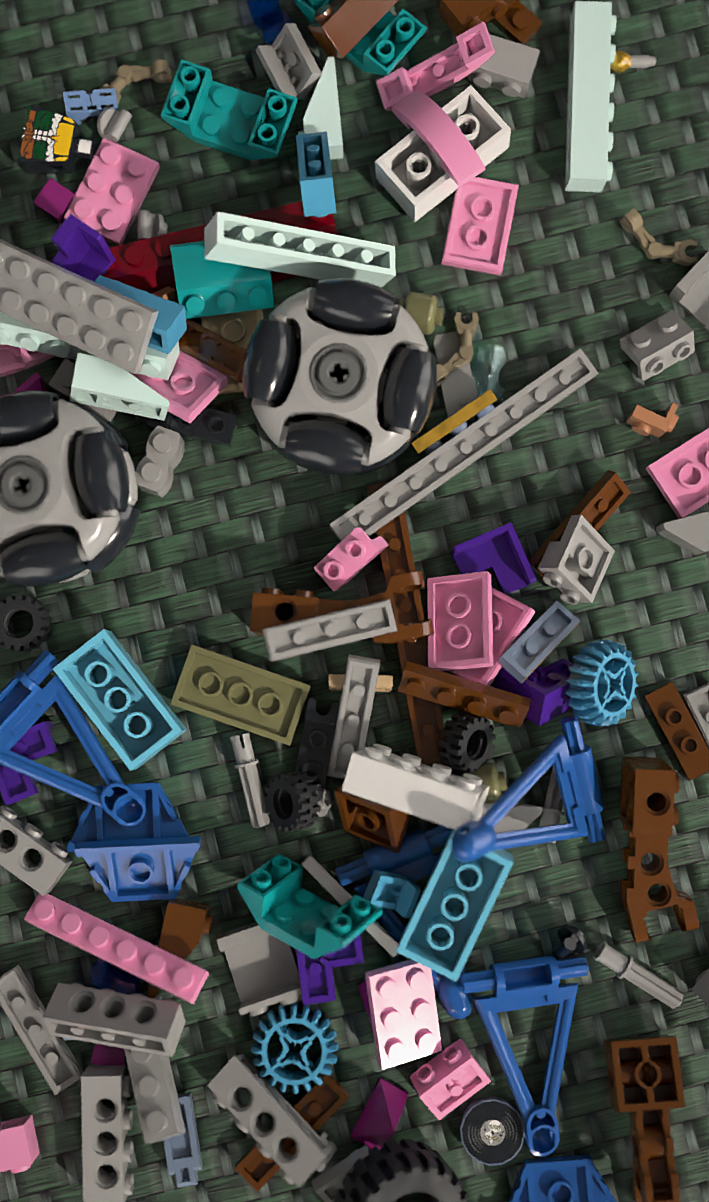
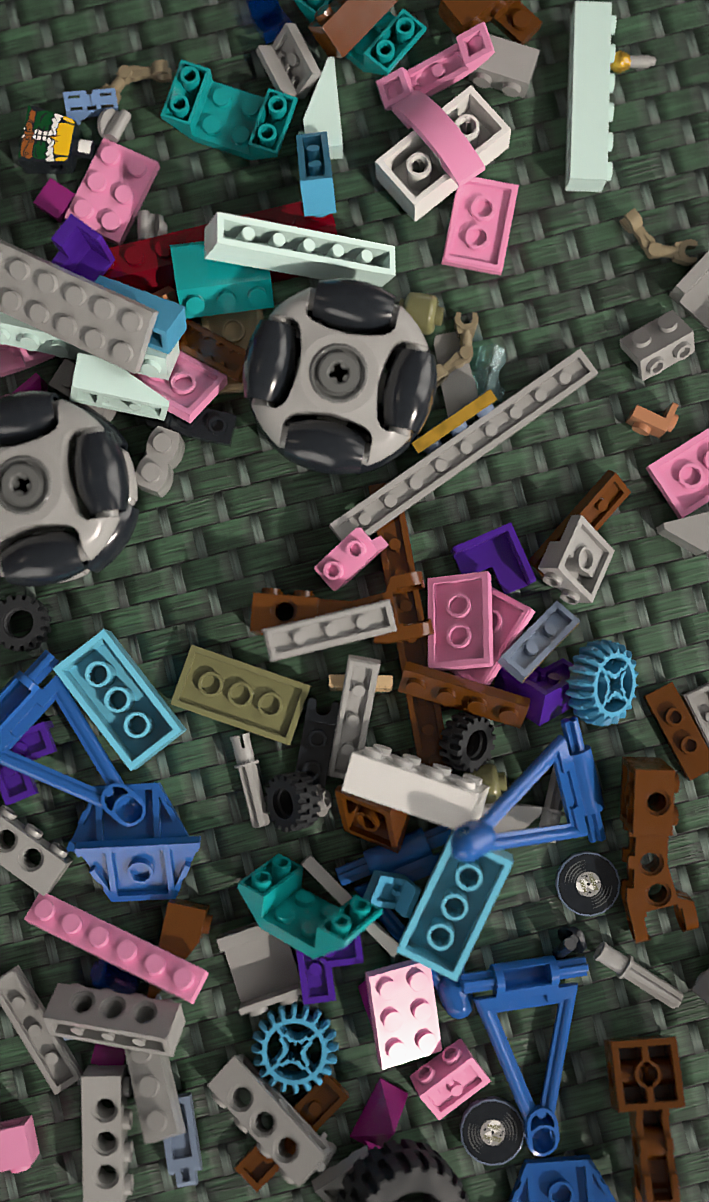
none -> black tile [555,851,620,917]

